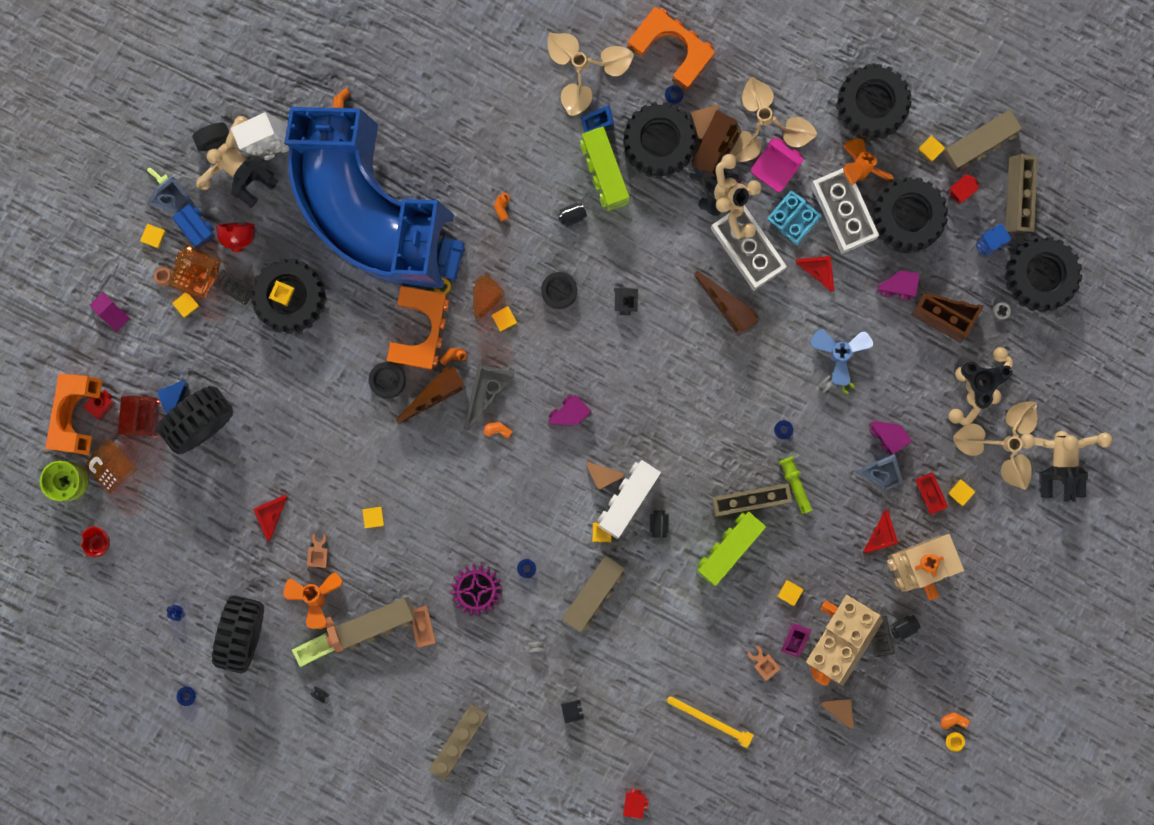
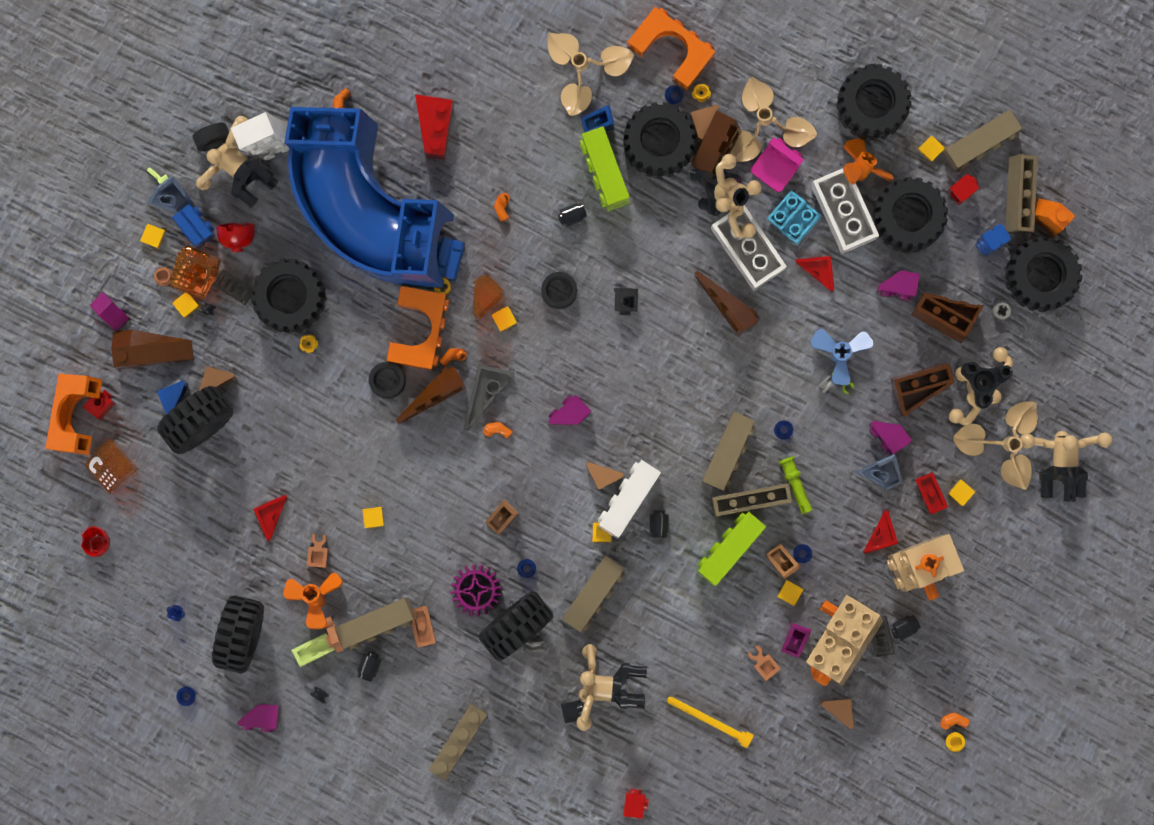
lime wheel [39,461,89,501] -> none
clear red slope [117,396,160,438] -> none
yellow tile [269,280,295,306] -> none
none -> reddish brown wedge [111,329,194,370]
none -> black bush [197,302,216,316]
none -> medium nougat slope [199,366,237,391]
none -> magenta slope [237,703,281,732]
none -> yellow plate [299,334,318,353]
none -> black brick [357,651,382,681]
none -> red wedge [415,94,454,160]
none -> black tyre [479,591,553,661]
none -> medium nougat slope [485,499,519,535]
none -> wheel [576,644,647,731]
none -> yellow plate [692,84,711,102]
none -> dark tan brick [702,411,756,492]
none -> medium nougat slope [765,544,801,579]
none -> clear blue plate [793,544,812,563]
none -> reddish brown wedge [890,363,955,417]
none -> orange slope [1035,198,1075,237]

